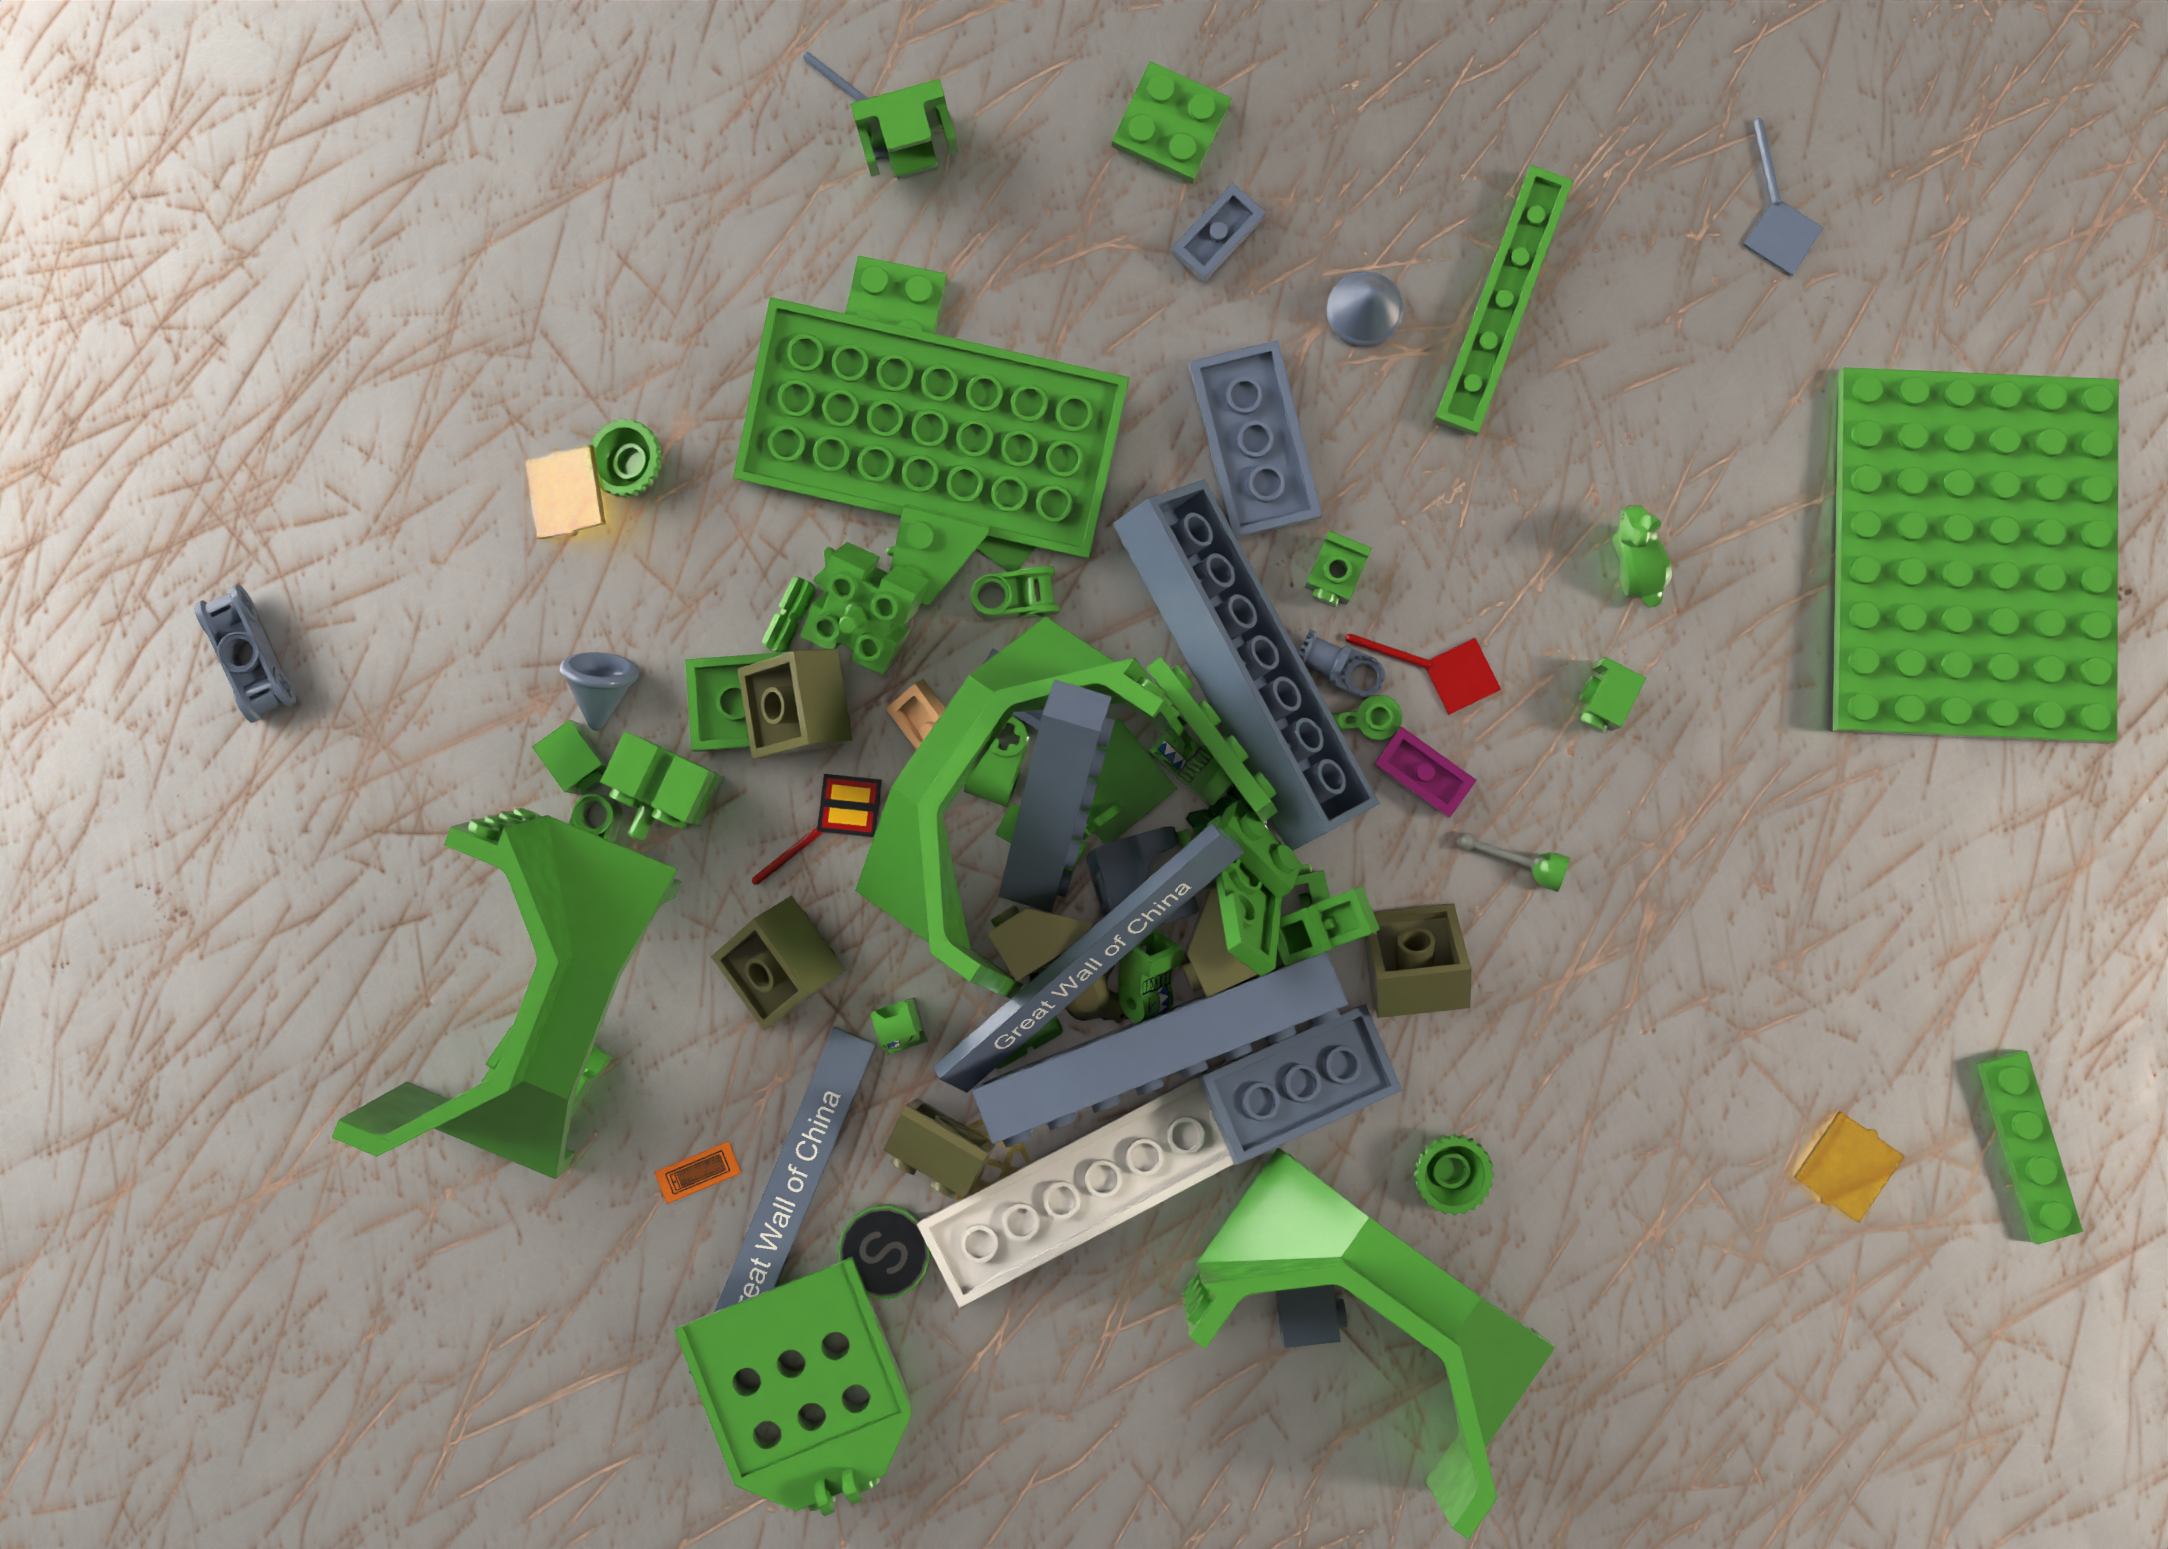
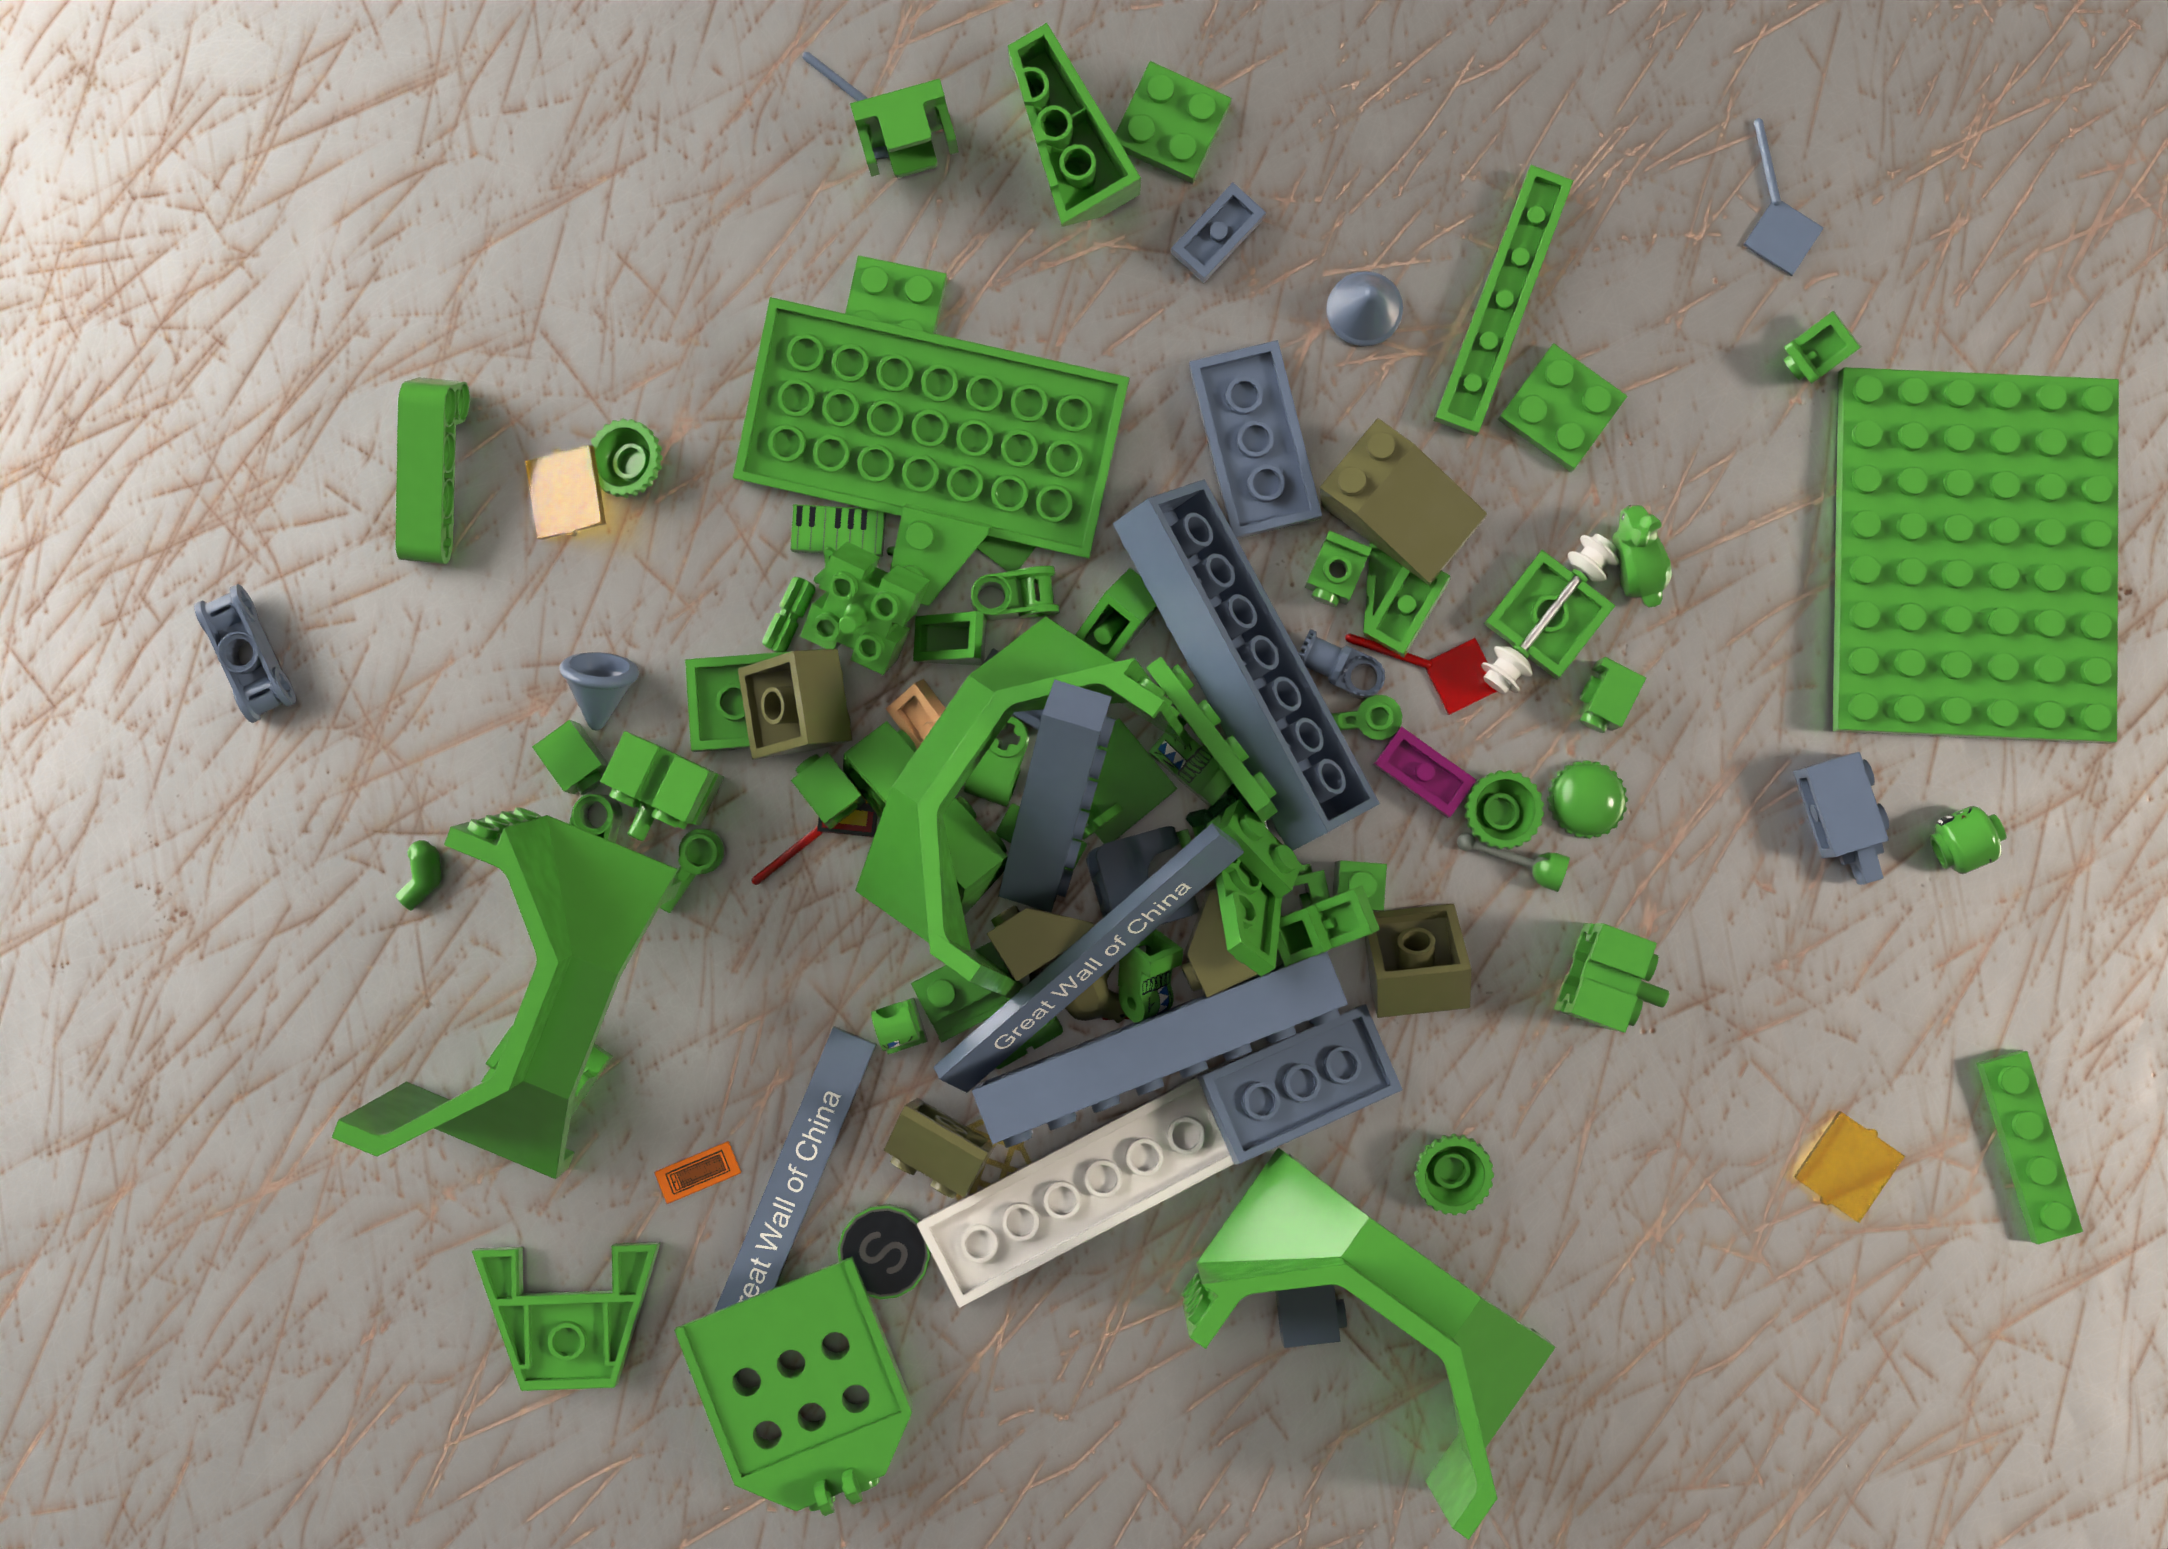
olive slope [711,895,846,1031] -> none
none -> bright green beam [395,377,470,564]
none -> bright green arm [395,840,442,911]
none -> bright green wing [472,1242,661,1391]
none -> bright green plate [660,829,725,913]
none -> bright green tile [790,504,886,557]
none -> bright green brick [791,752,866,829]
none -> bright green wedge [843,721,1008,915]
none -> bright green plate [911,942,1012,1043]
none -> bright green slope [913,611,987,666]
none -> bright green wedge [1007,23,1141,227]
none -> bright green slope [1075,568,1158,661]
none -> olive slope [1320,418,1487,586]
none -> bright green brick [1332,860,1387,911]
none -> bright green wing [1363,542,1451,658]
none -> bright green hat [1464,770,1544,850]
none -> bright green plate [1481,534,1619,694]
none -> bright green plate [1497,343,1627,472]
none -> bright green hat [1547,760,1628,839]
none -> bright green brick [1553,923,1669,1033]
none -> bright green bracket [1783,311,1862,384]
none -> sand blue hinge [1793,752,1889,885]
none -> bright green head [1930,806,2007,874]

